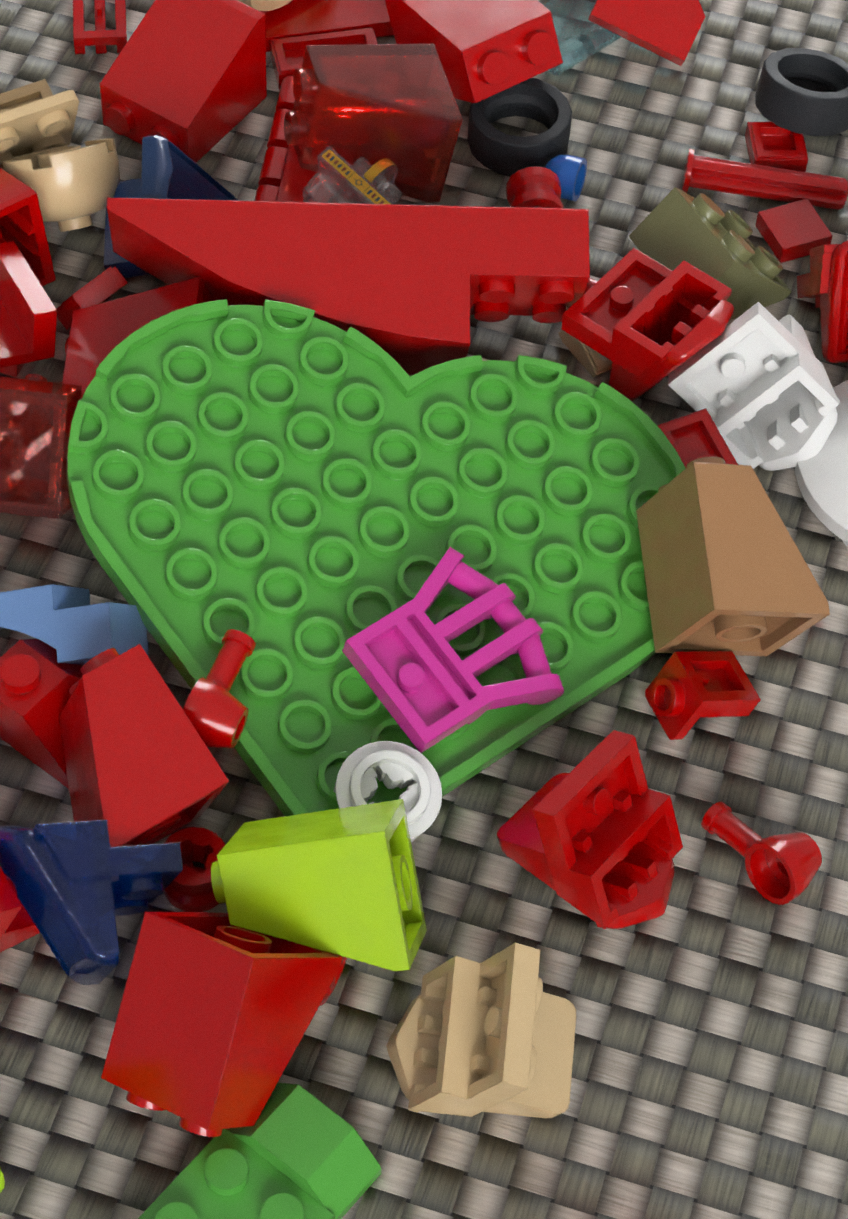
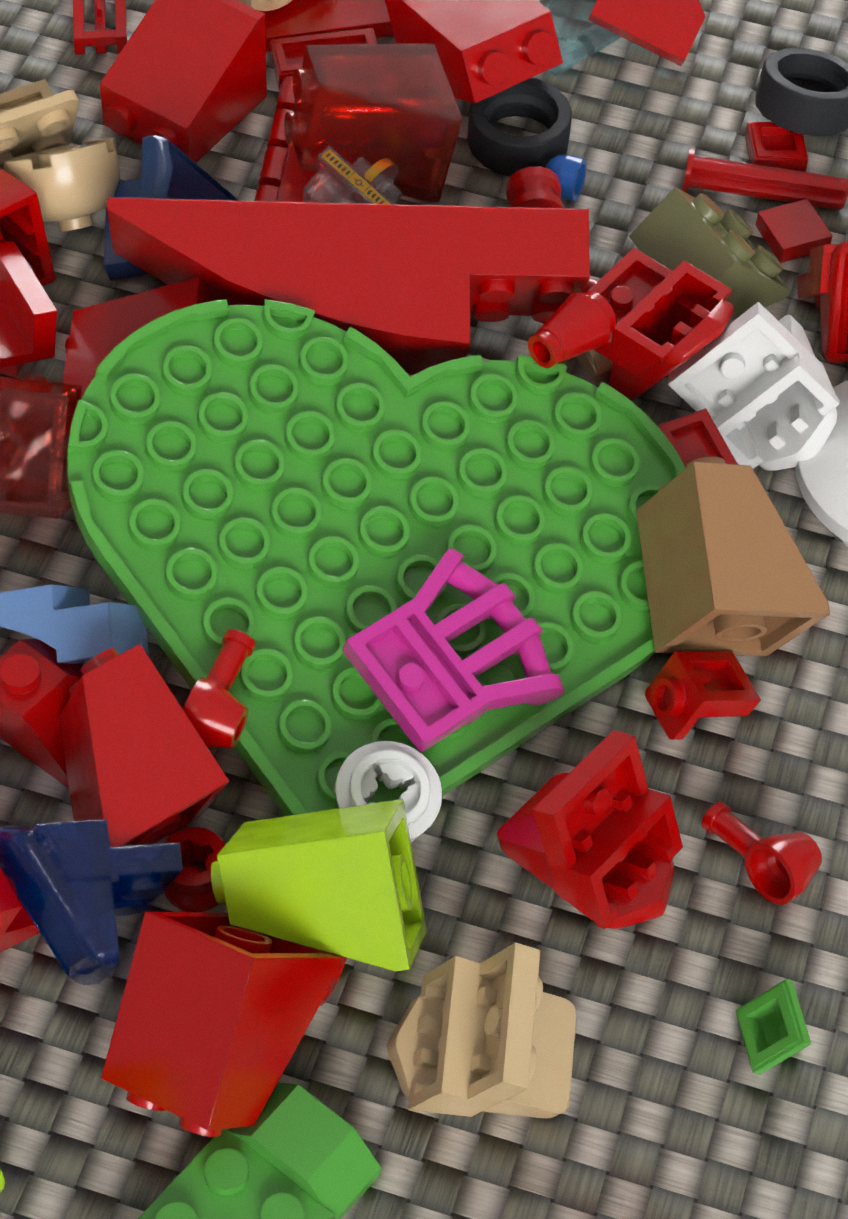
red tile [57,266,128,330] -> none
none -> red cone [528,291,616,368]
none -> bright green slope [735,979,811,1075]

